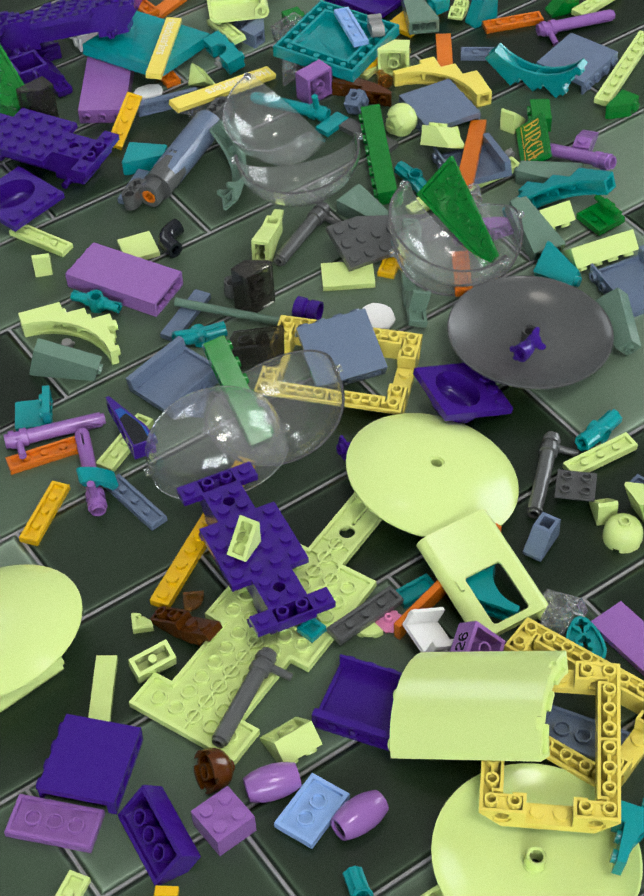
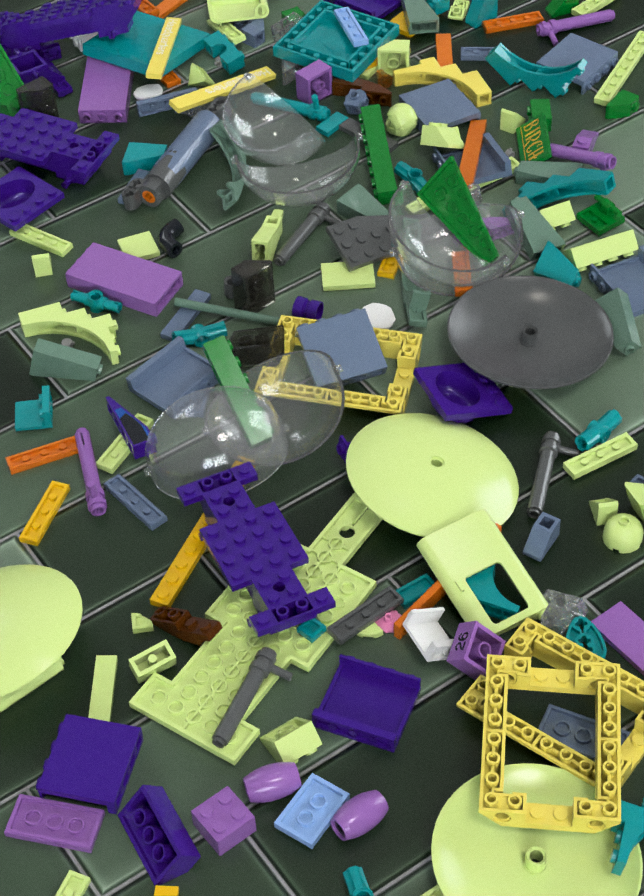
medium lavender cylinder [3,412,106,459] -> none
teal slope [76,467,119,490] -> none
yellow tile [111,91,142,150] -> none
clear orange tile [183,590,204,612] -> none
reddish brown cylinder [194,748,235,794] -> none
yellowish green slope [227,515,261,562] -> none
light grey leg [367,13,385,38] -> none
yellowish green panel [387,650,568,762] -> none
dark purple animal [510,327,546,362] -> none
dark grey hinge [554,469,597,502] -> none

